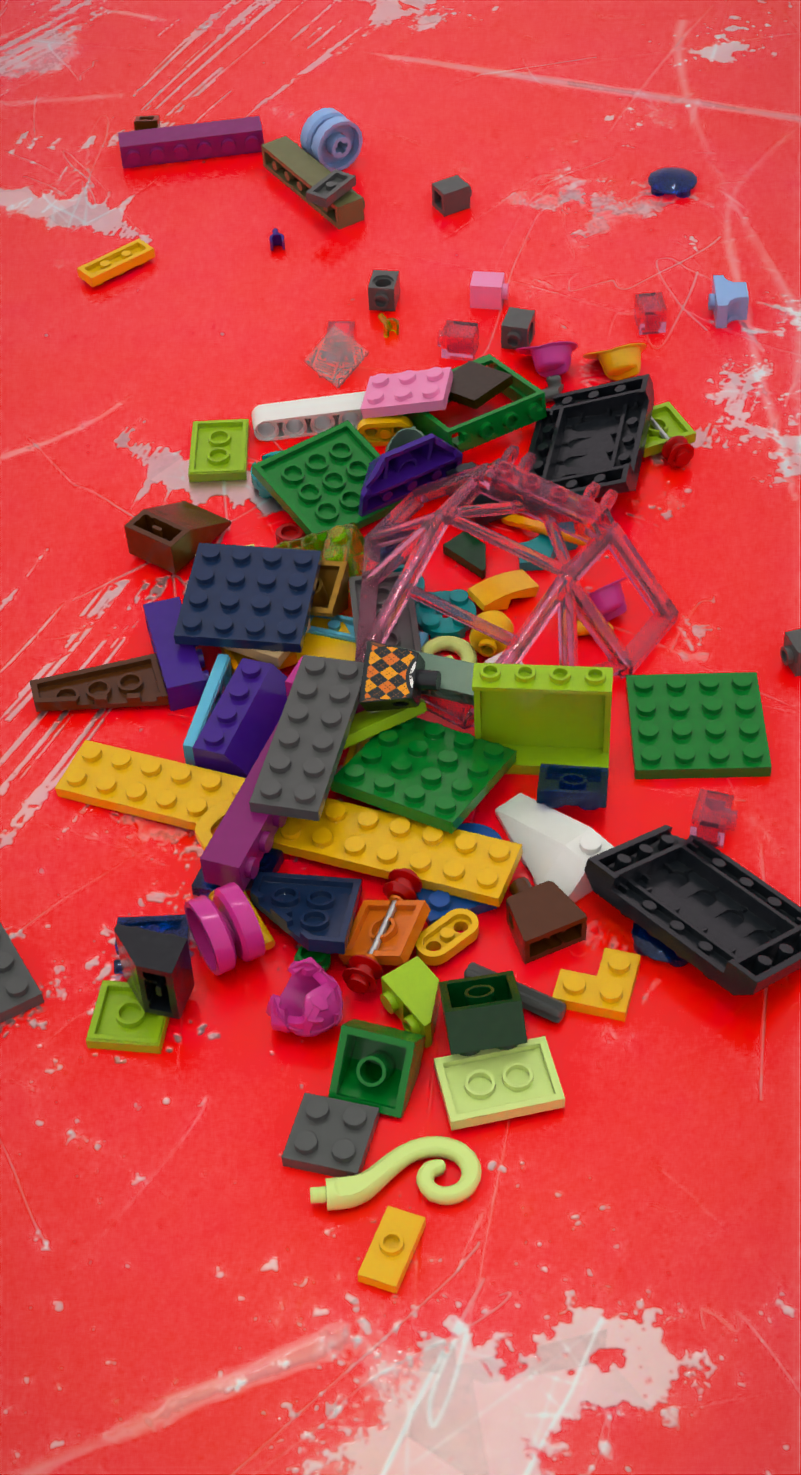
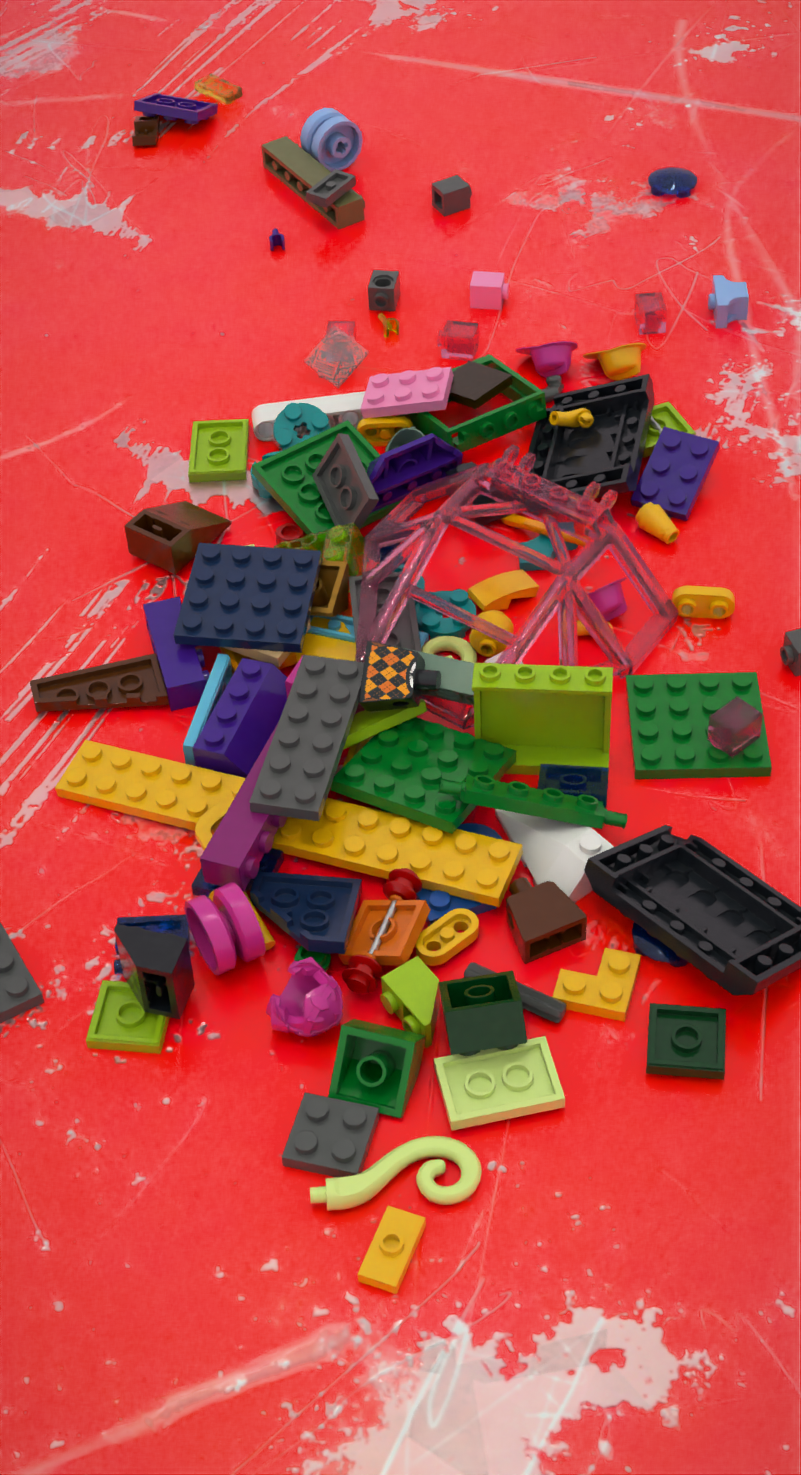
plate [77,238,155,287] -> none
magenta brick [118,116,264,169] -> none
dark green tile [443,531,486,579] -> none
brick [501,307,535,350] -> none
clear pink brick [689,788,739,849] -> none
none -> dark purple plate [134,93,218,124]
none -> plate [194,73,243,105]
none -> teal plate [273,403,330,451]
none -> dark grey plate [312,433,379,542]
none -> green plate [438,775,628,829]
none -> yellow arm [549,408,594,428]
none -> dark purple plate [630,427,720,521]
none -> yellow cone [635,502,680,544]
none -> dark green plate [646,1003,726,1080]
none -> yellow plate [671,585,735,619]
none -> clear pink brick [707,696,763,758]

